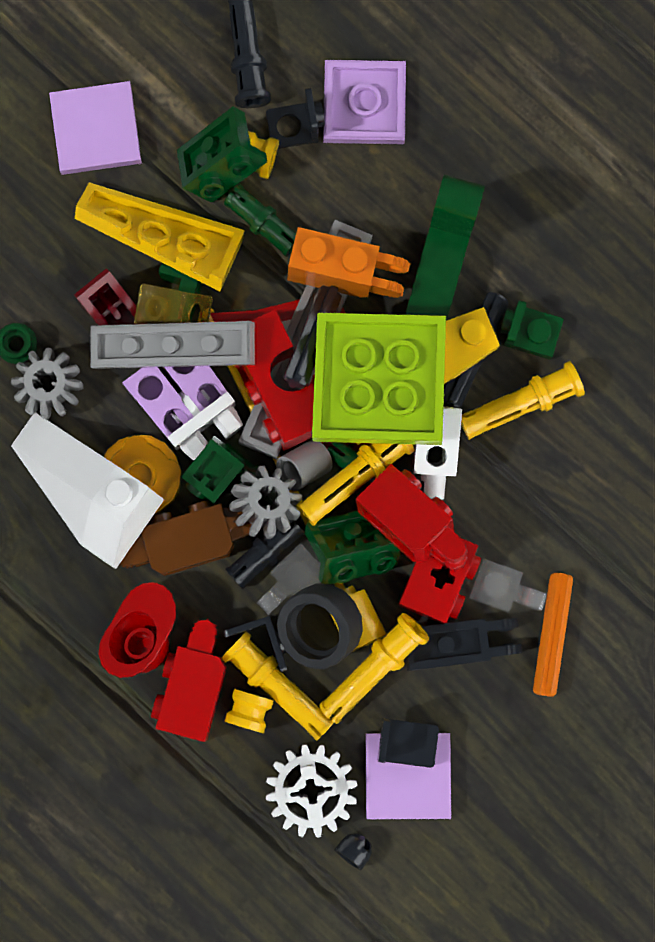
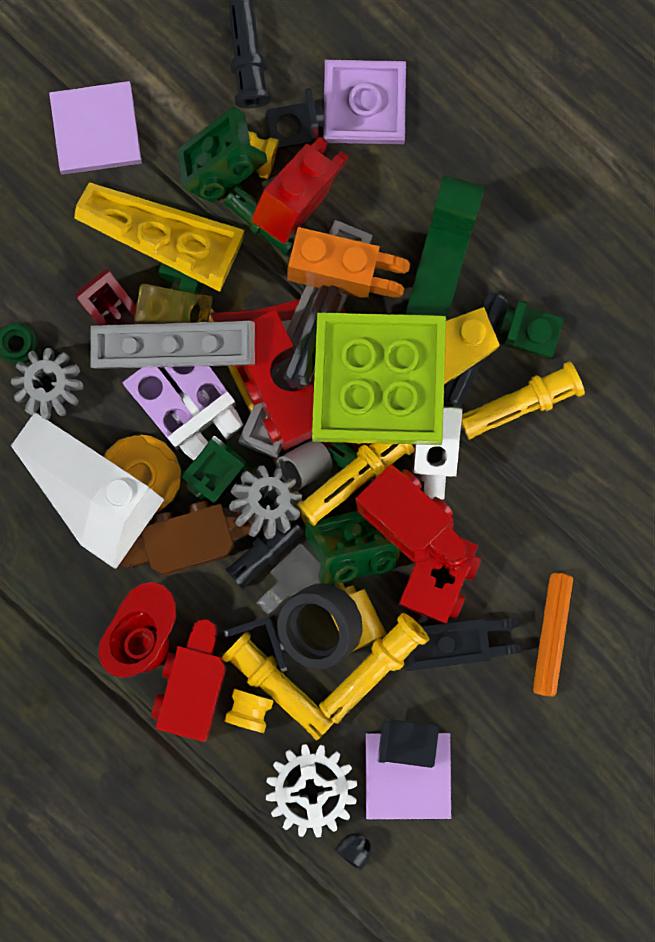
clear plate [469,559,547,613] -> none
none -> red hinge [251,137,349,244]

